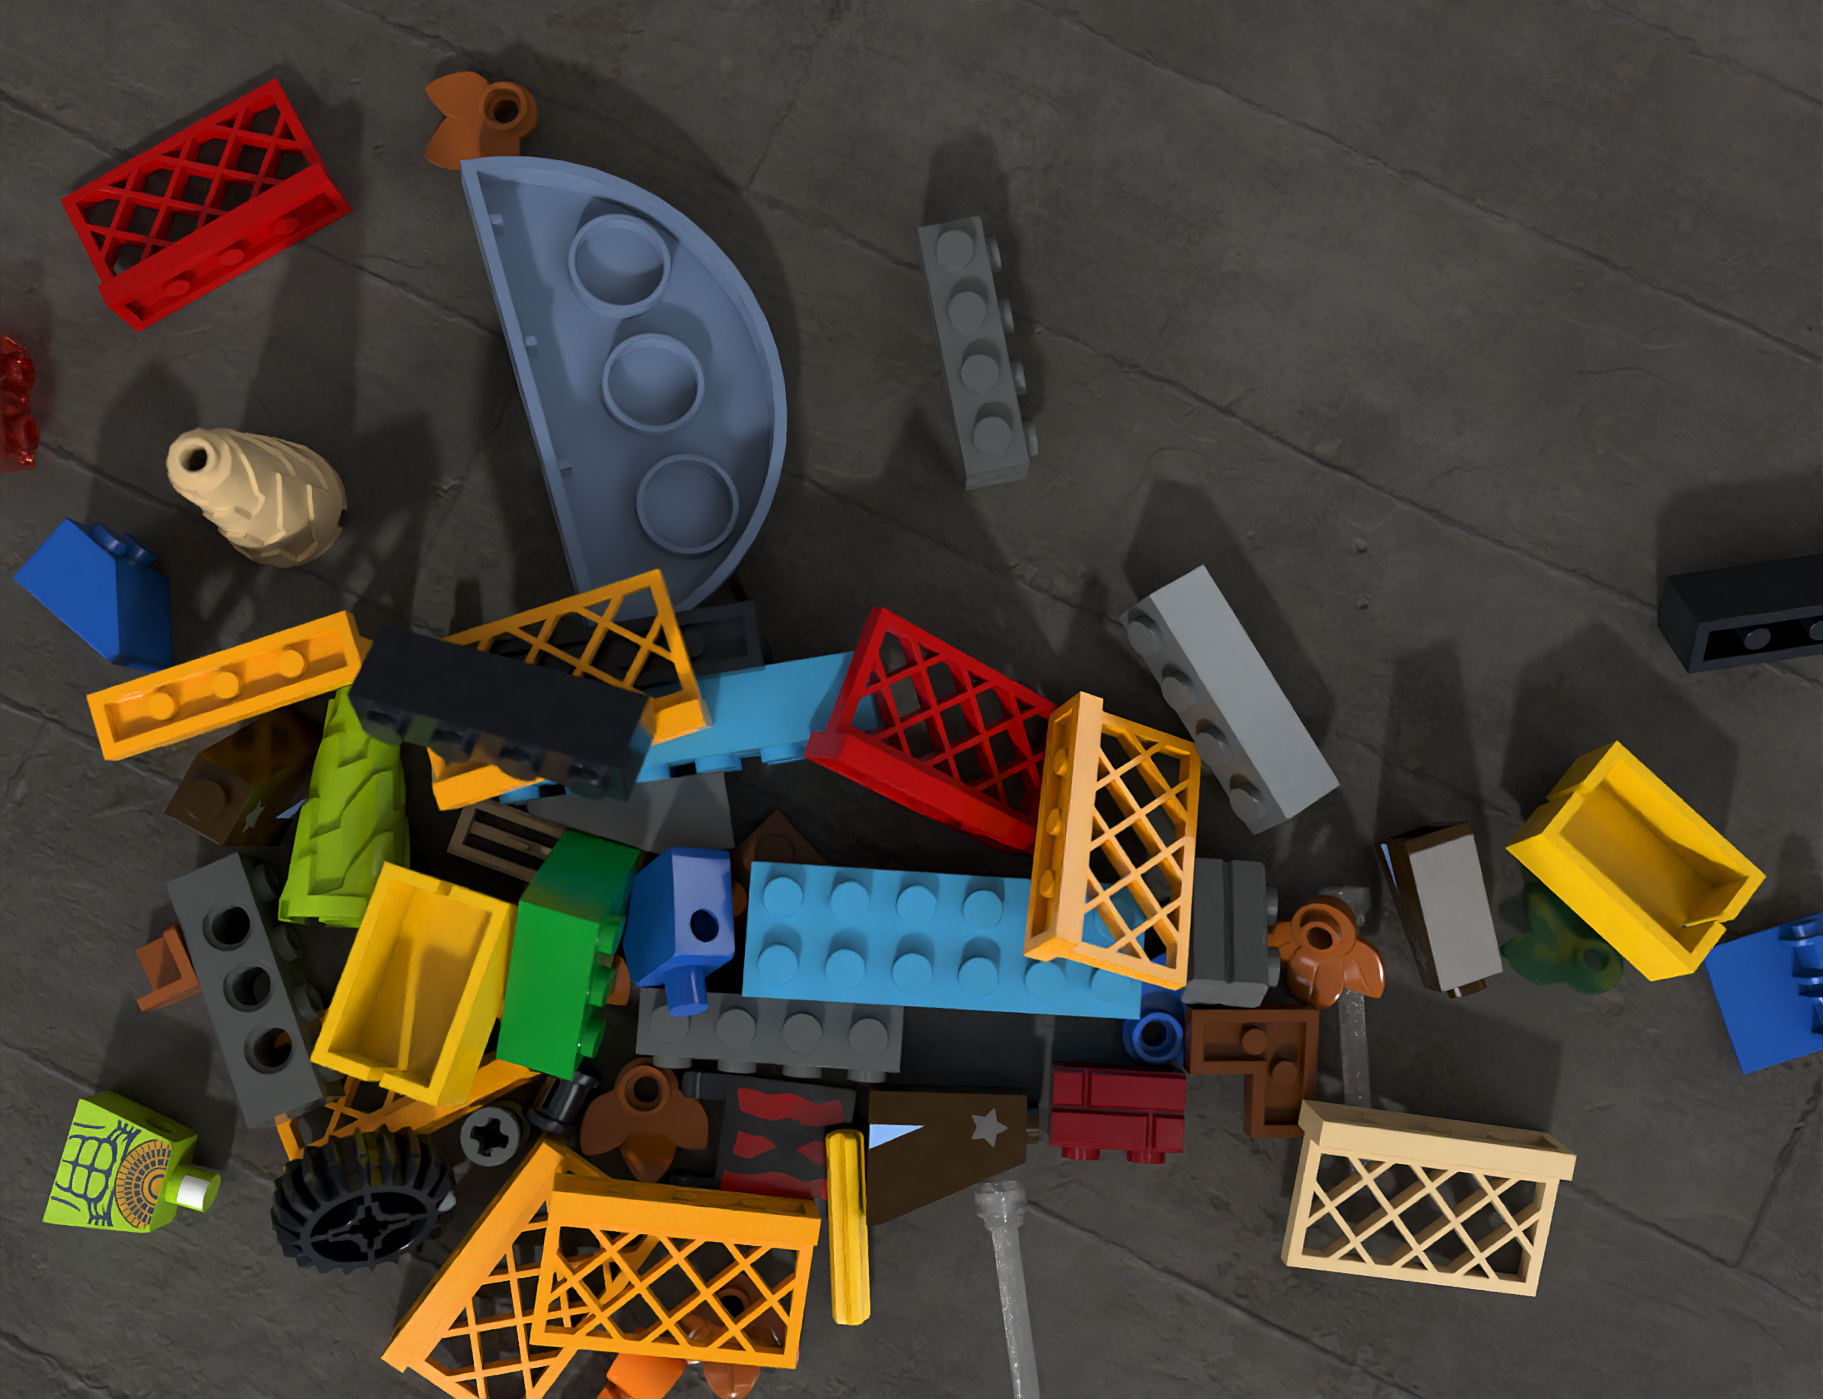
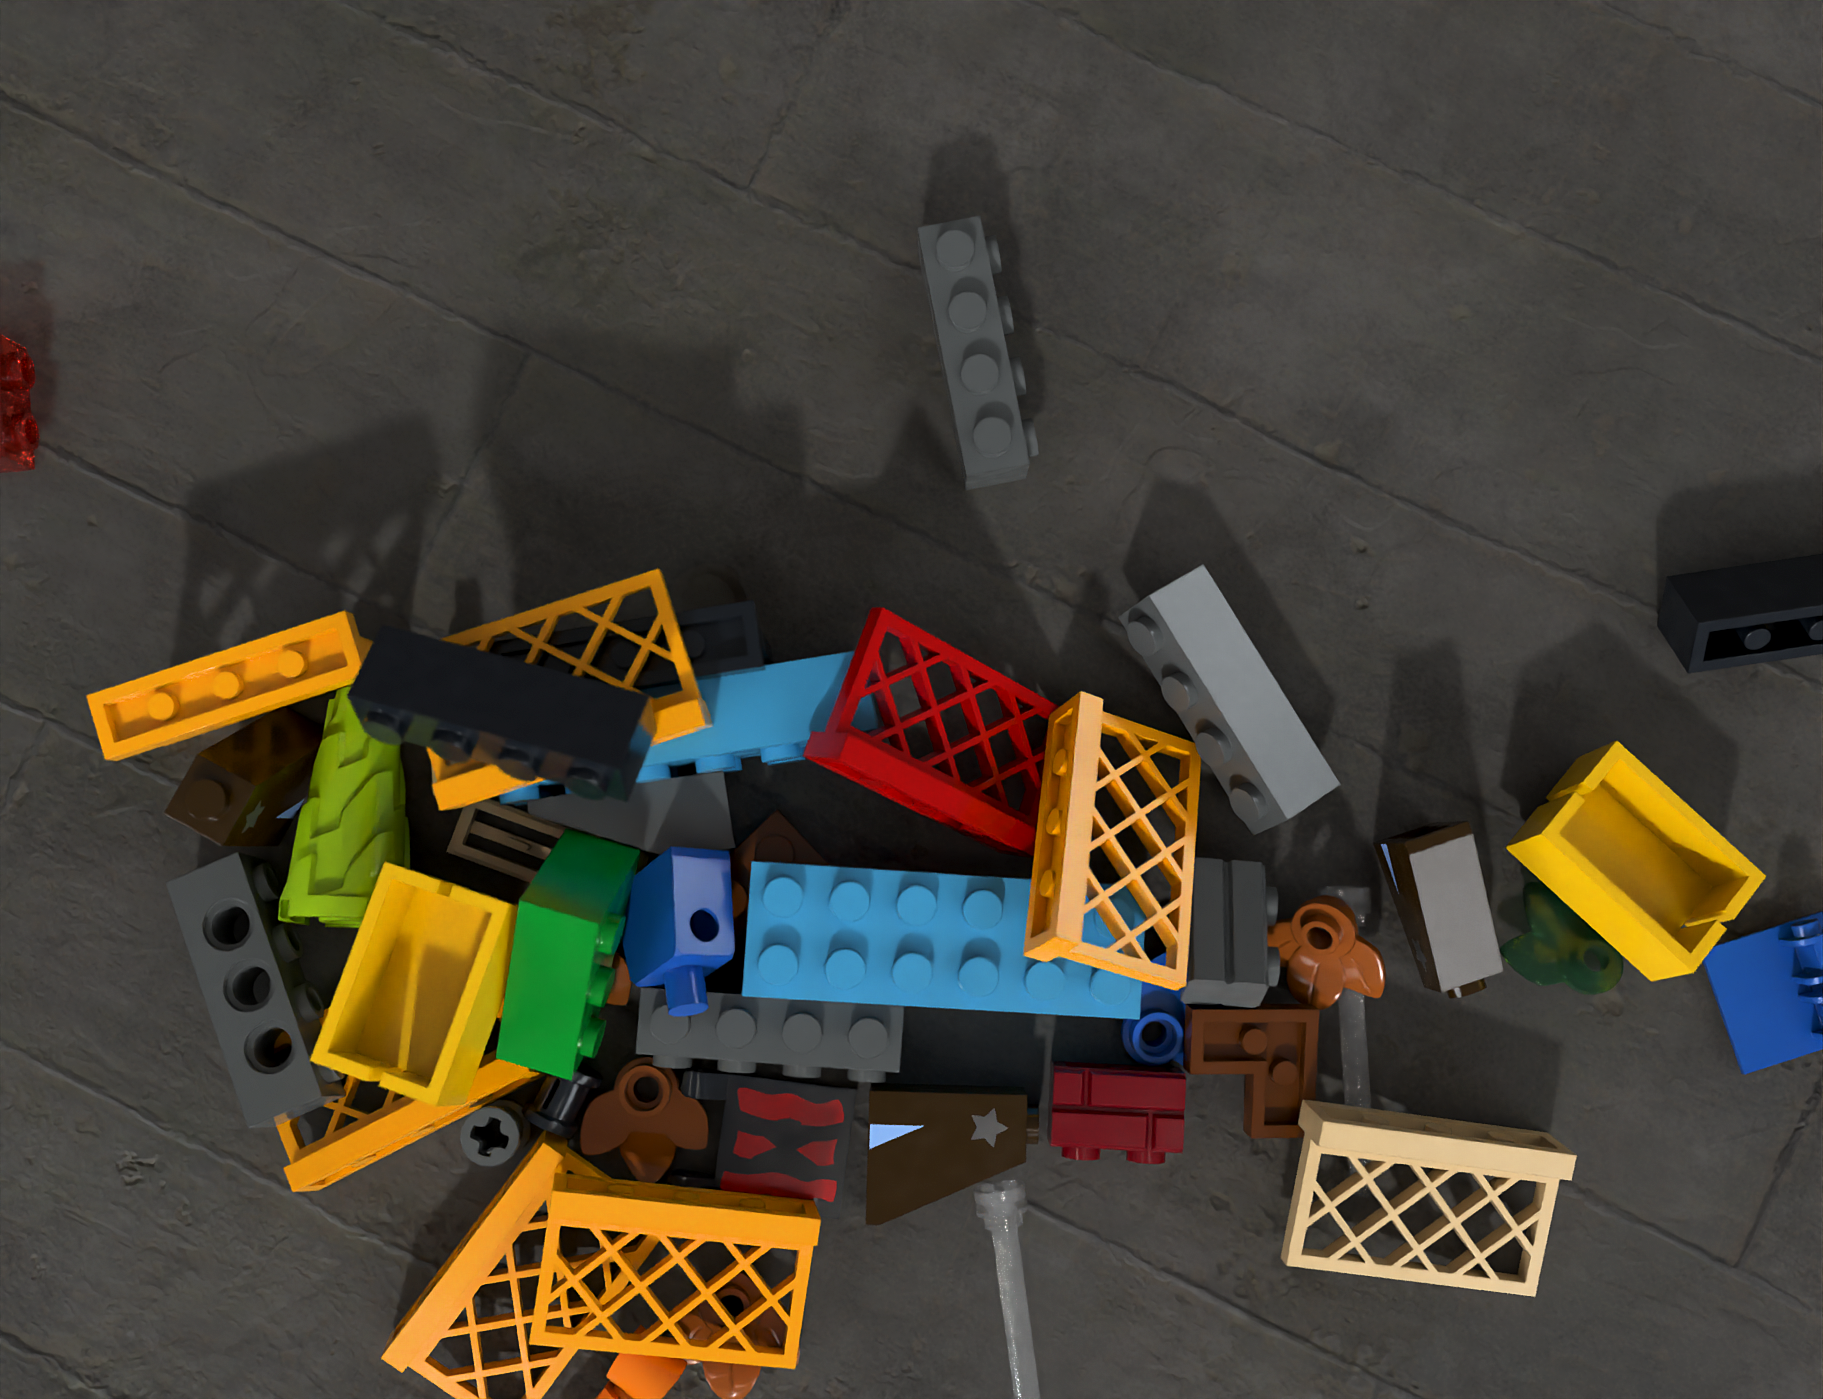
blue slope [13,517,173,673] -> none
lime torso [43,1090,221,1233] -> none
red fence [60,78,353,333] -> none
dark orange panel [135,923,202,1012] -> none
tan cone [166,428,347,568] -> none
black gear [270,1124,457,1275] -> none
dark orange plate [424,71,539,170] -> none
sand blue plate [460,156,787,627] -> none
yellow axle [825,1128,871,1325] -> none

